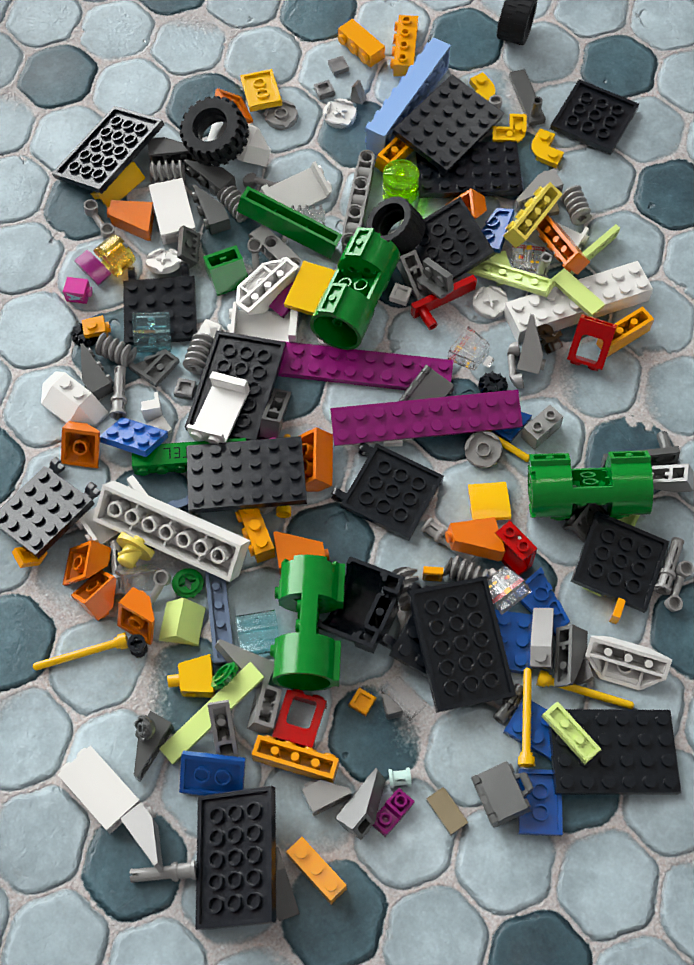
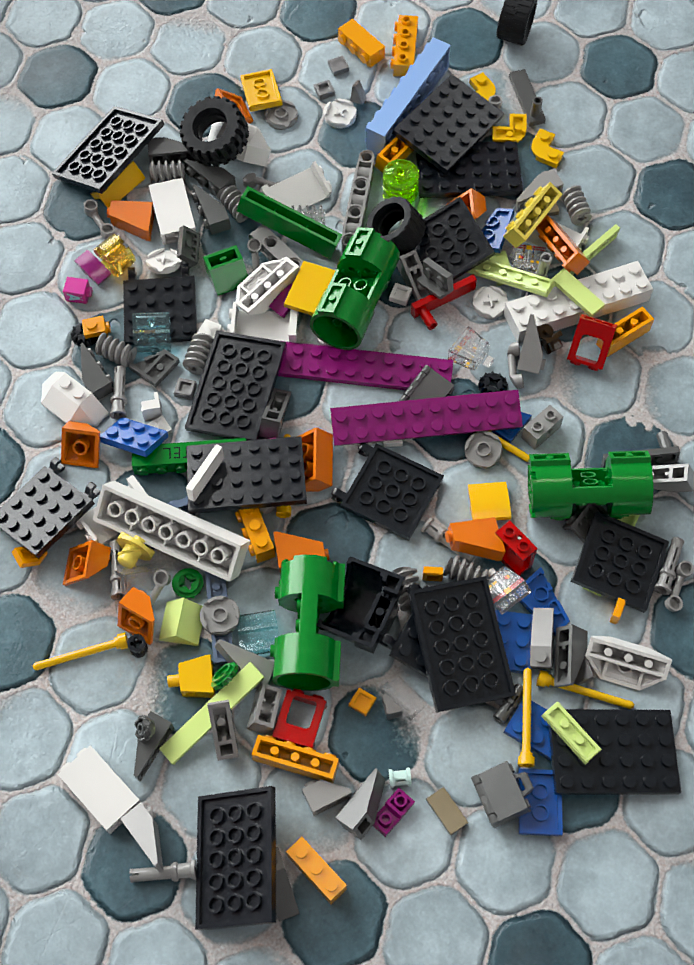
orange slope [71,570,116,621] -> none
blue plate [179,750,246,796] -> none
white panel [186,371,250,444] -> none
black plate [550,79,639,155] -> none
none -> white tile [186,444,224,502]
none -> light grey tile [200,596,240,636]

